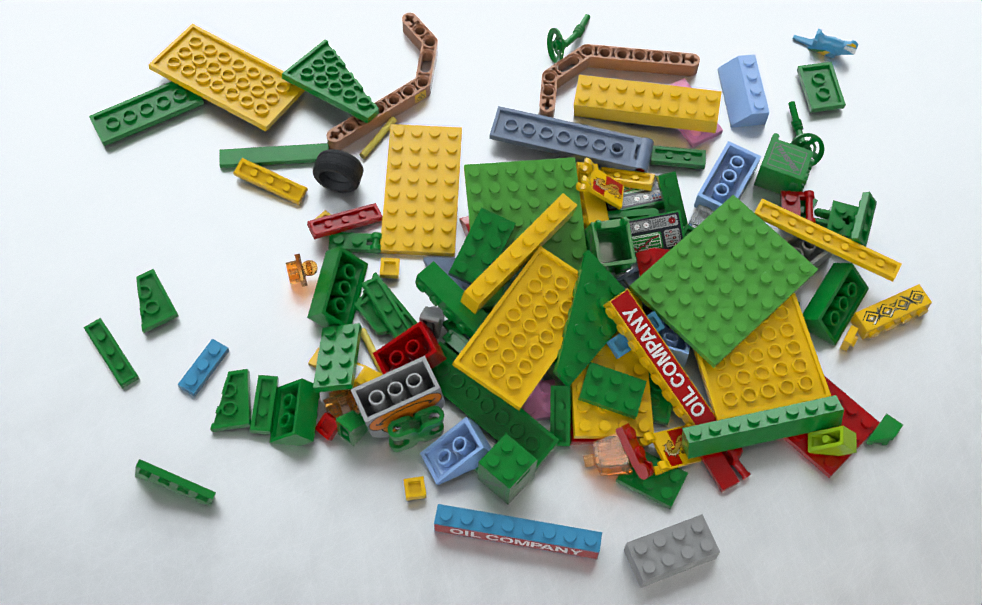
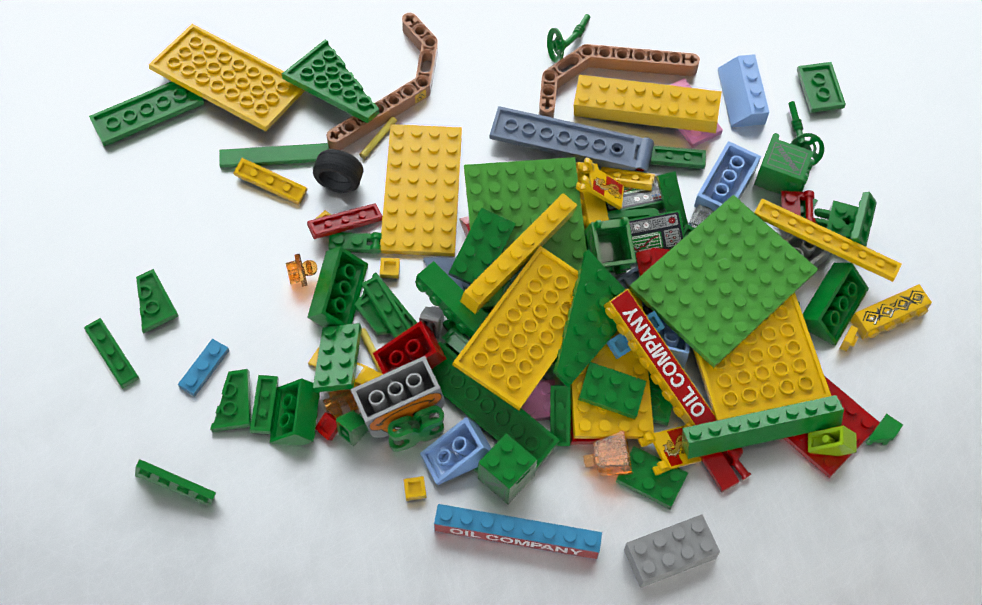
red hinge [616,423,655,480] -> none
dark azure animal [792,28,859,58] -> none

